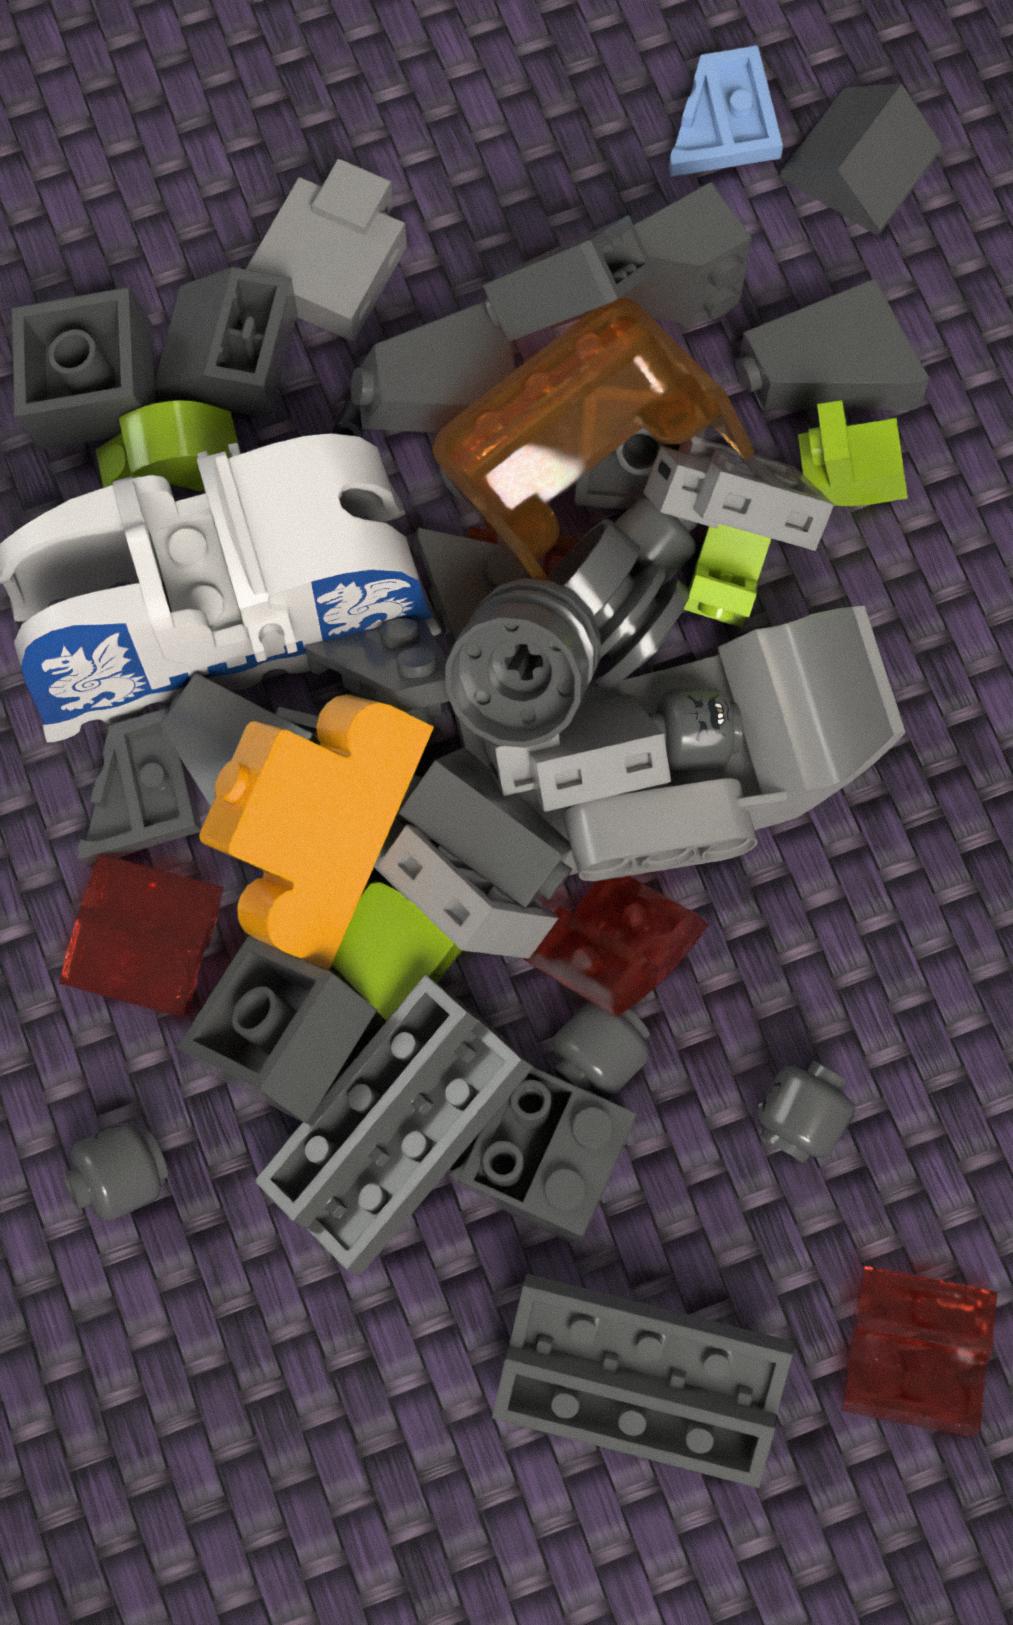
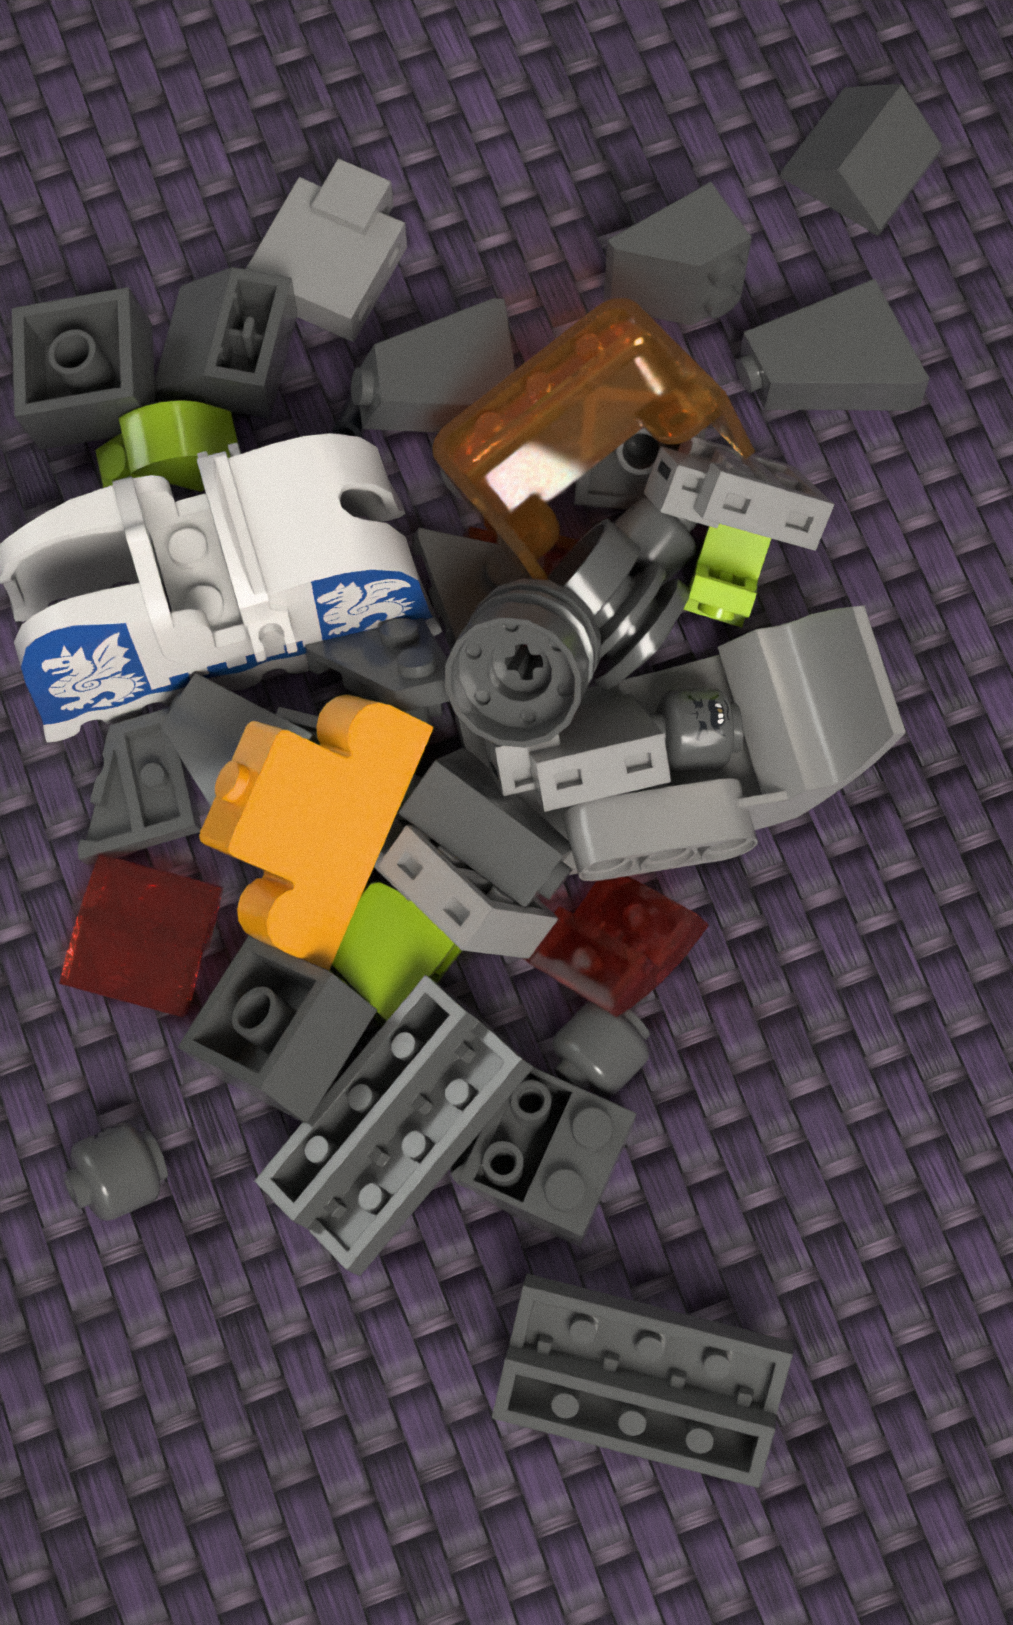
dark grey slope [482,215,654,342] -> none
light blue wing [669,45,783,177] -> none
dark grey head [756,1060,855,1164] -> none
lime brick [798,400,908,506] -> none
clear red slope [841,1266,998,1438] -> none

